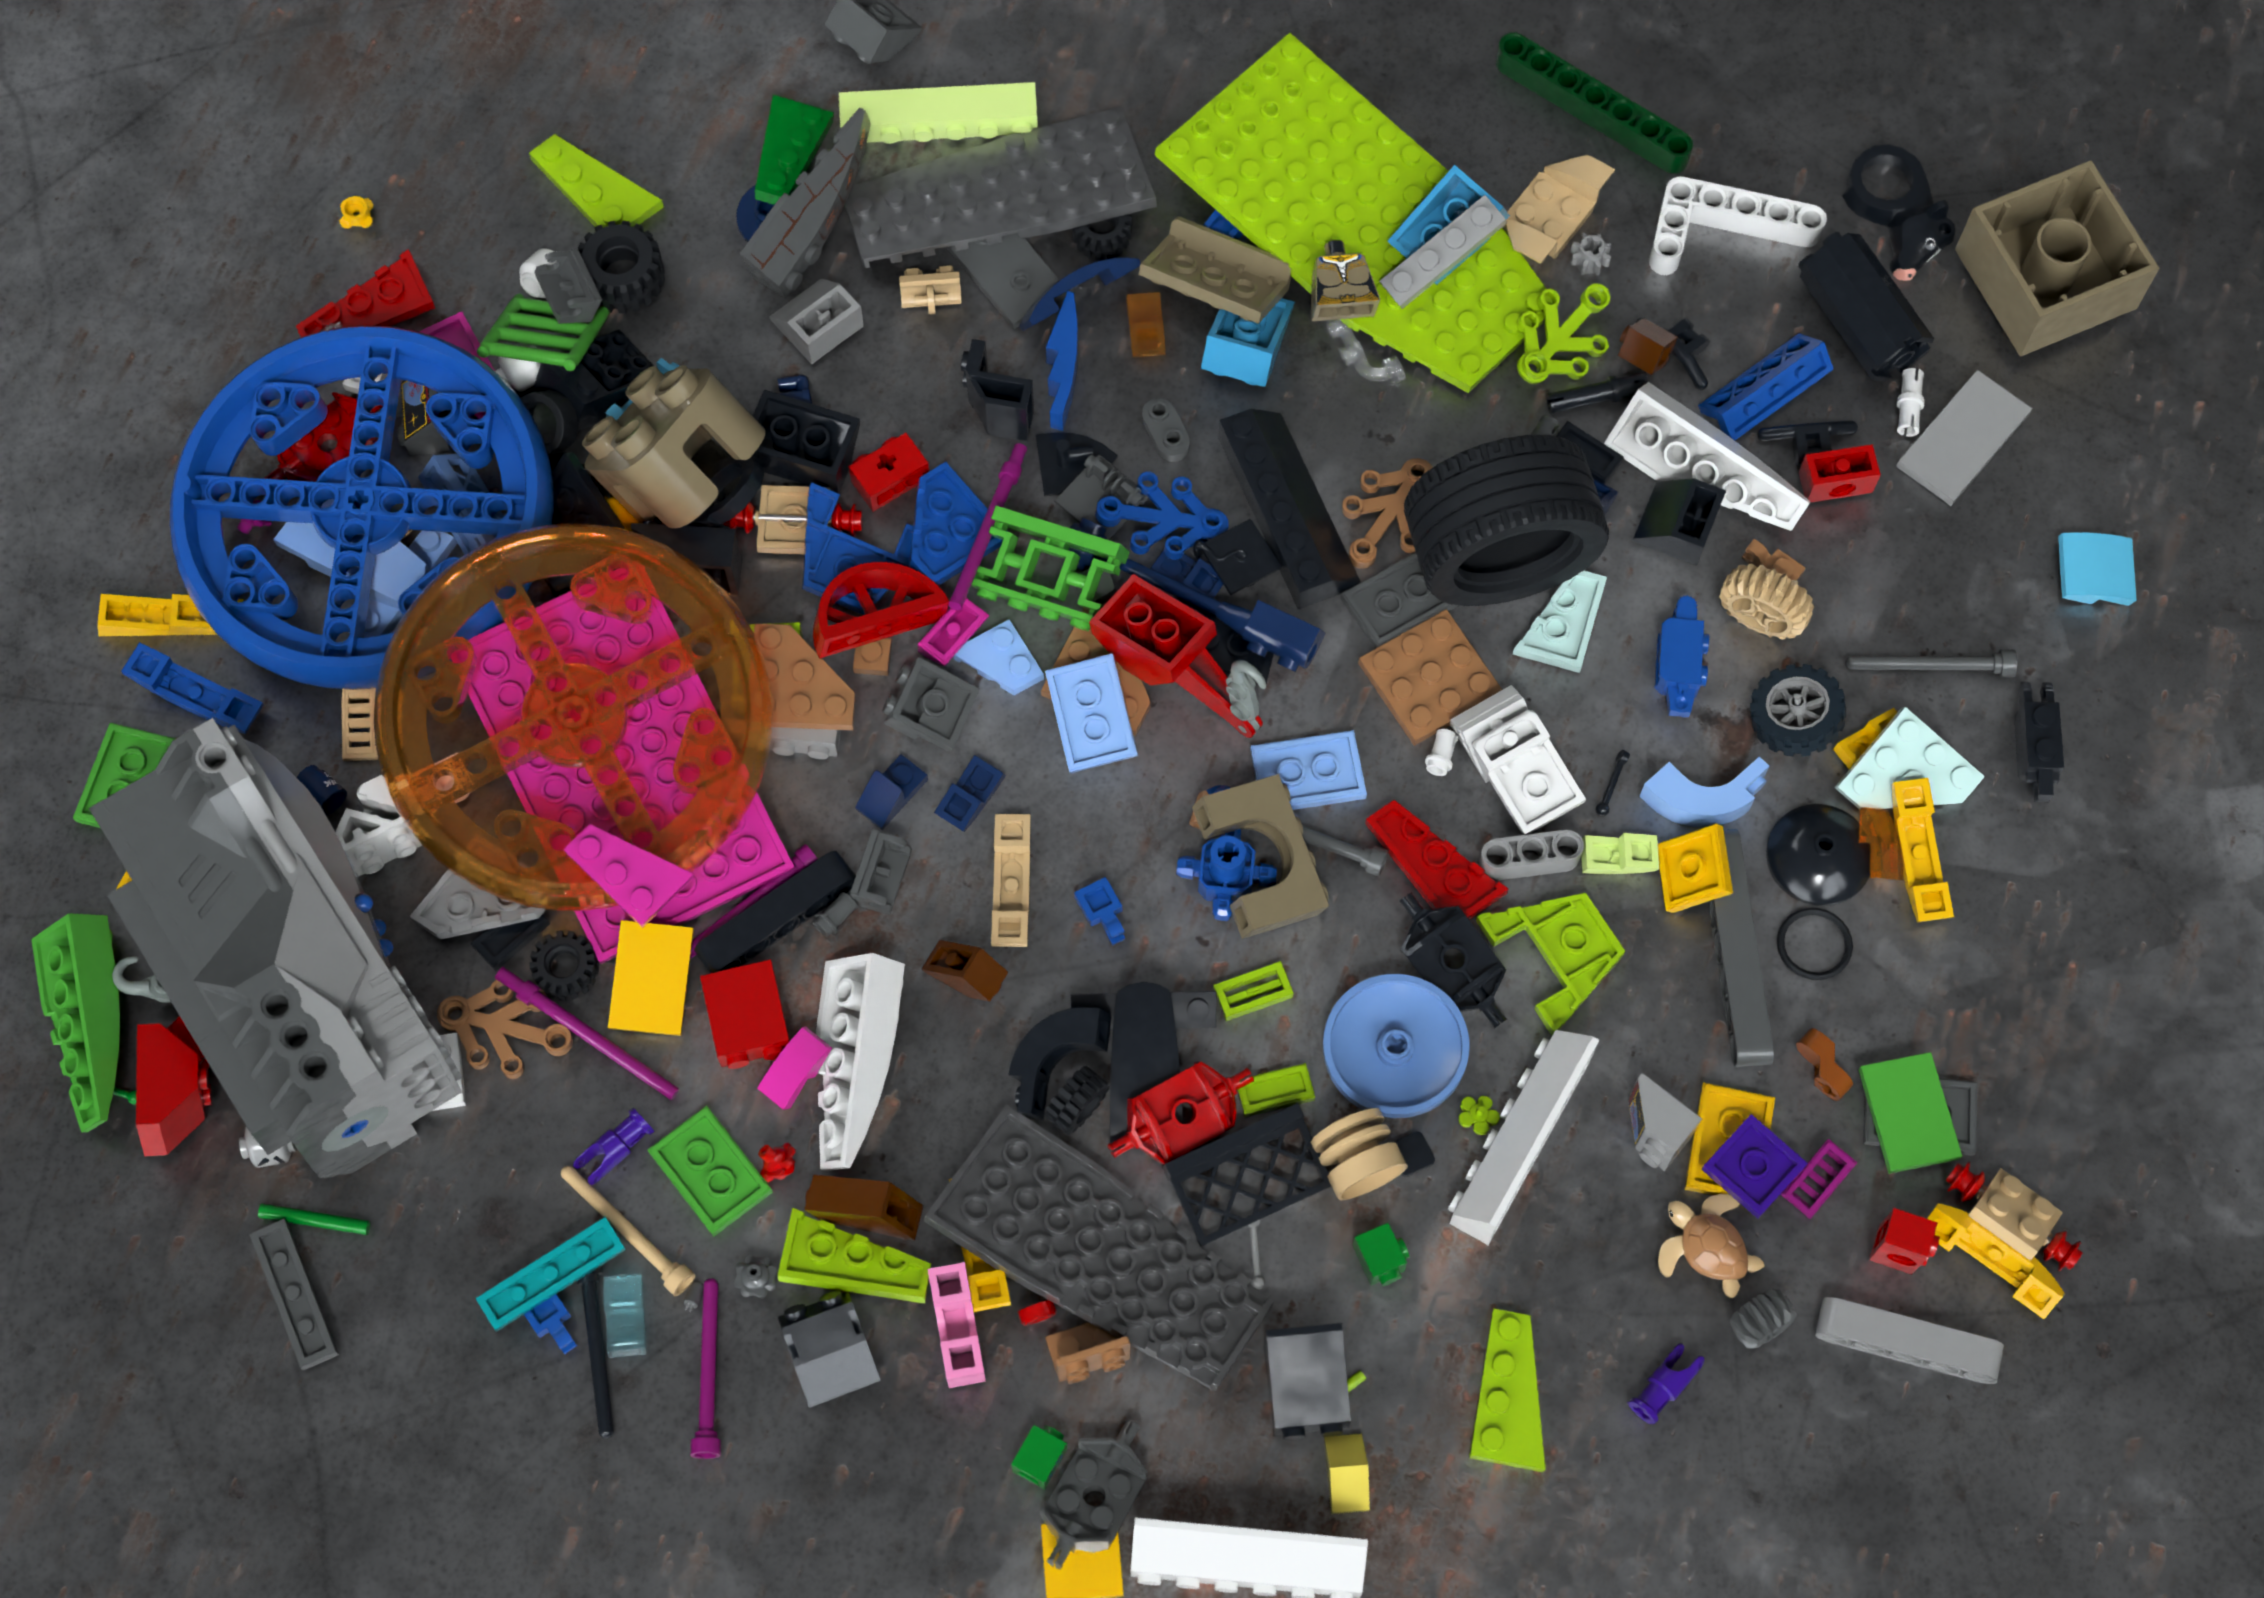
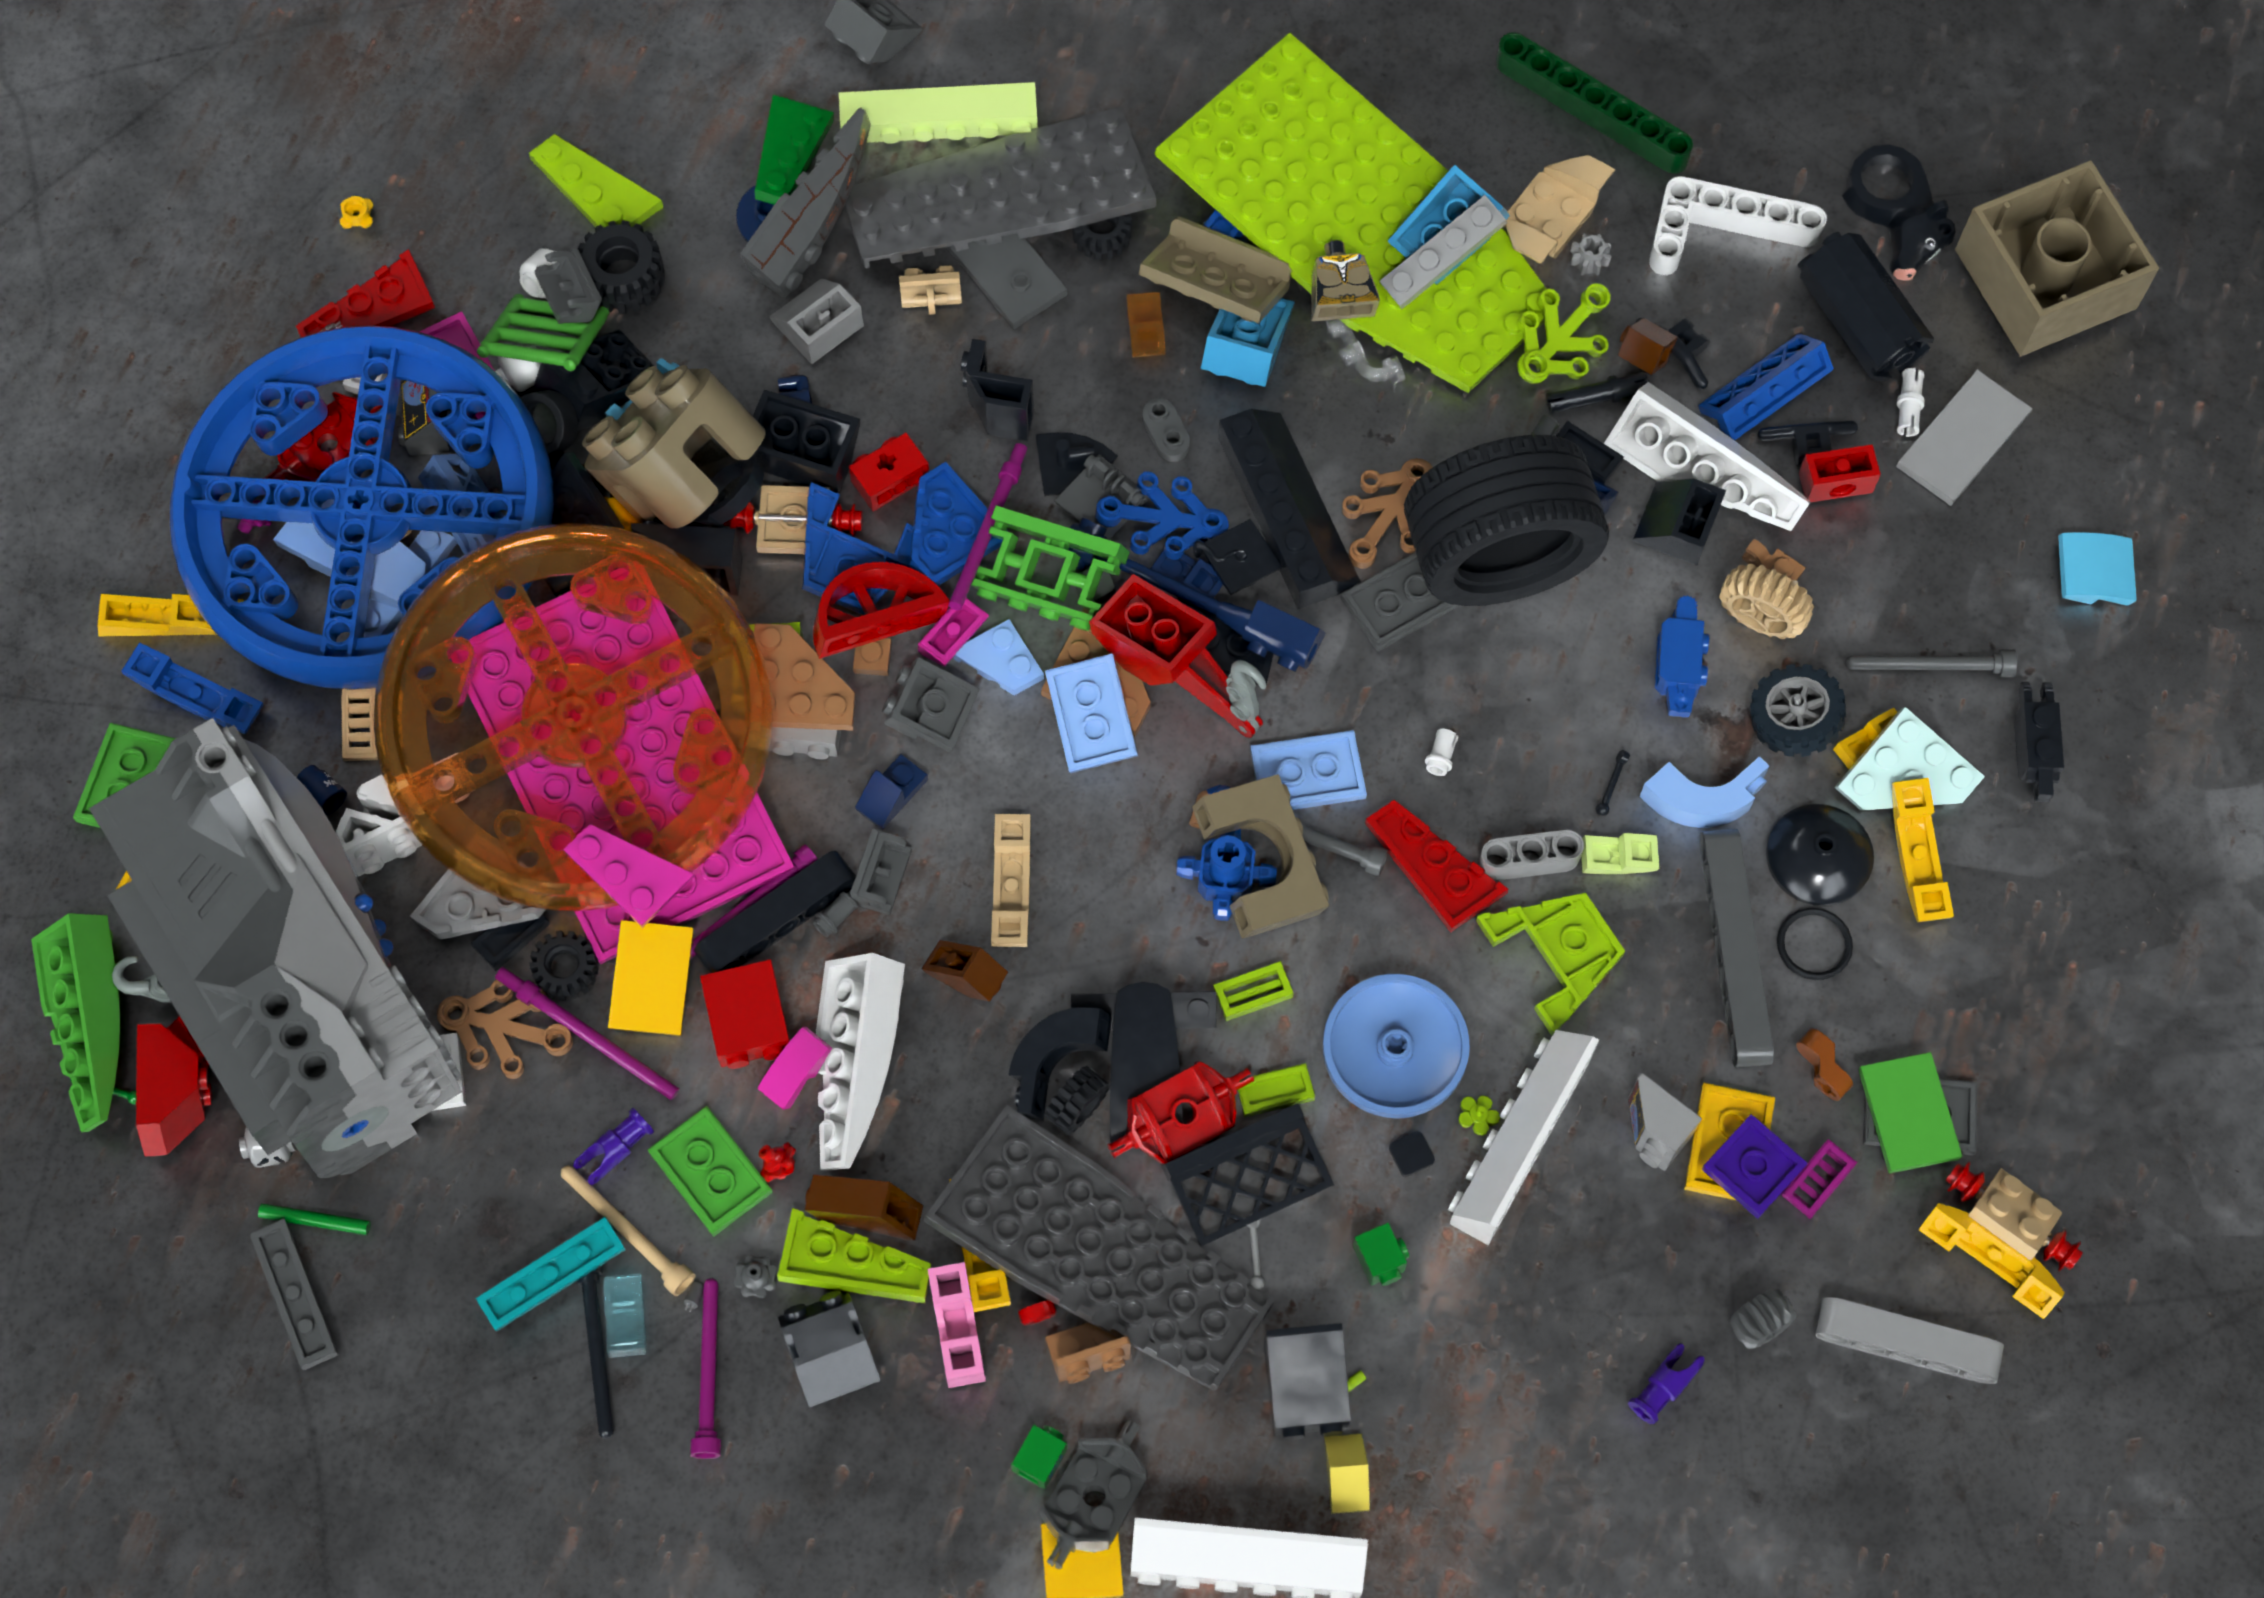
blue plate [524,1294,577,1354] -> none
dark blue slope [934,755,1006,832] -> none
dark blue slope [1019,258,1141,331] -> none
blue slope [1046,291,1078,431] -> none
blue plate [1074,877,1125,945] -> none
tan wheel [1311,1108,1408,1200] -> none
medium nougat plate [1358,609,1502,746] -> none
black plate [1399,892,1507,1029] -> none
white piece [1450,685,1586,835] -> none
lime wing [1469,1309,1546,1472] -> none
light aqua wing [1513,571,1607,673] -> none
yellow tile [1658,823,1733,913] -> none
animal [1658,1194,1764,1299] -> none
clear orange slope [1859,807,1903,880] -> none
red brick [1869,1208,1940,1275] -> none

